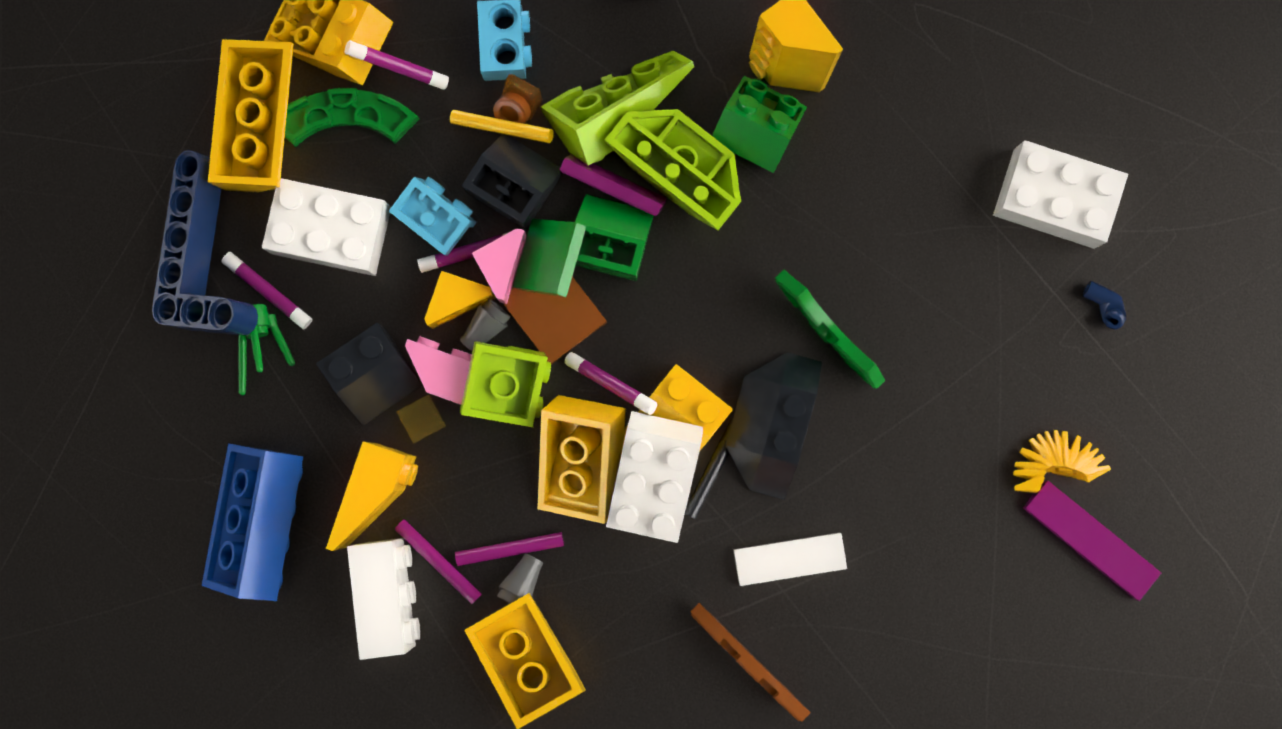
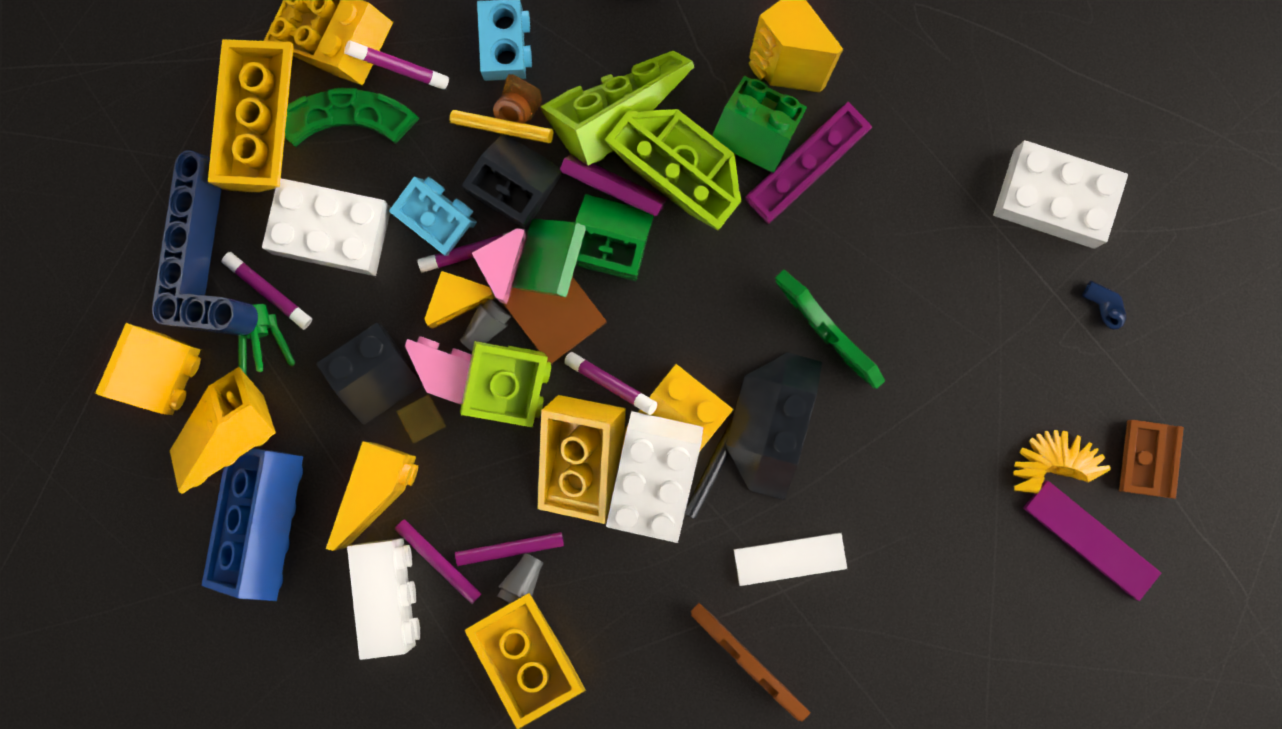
none -> yellow slope [95,323,201,415]
none -> yellow slope [170,367,276,494]
none -> magenta tile [744,101,872,225]
none -> dark orange plate [1119,420,1184,499]

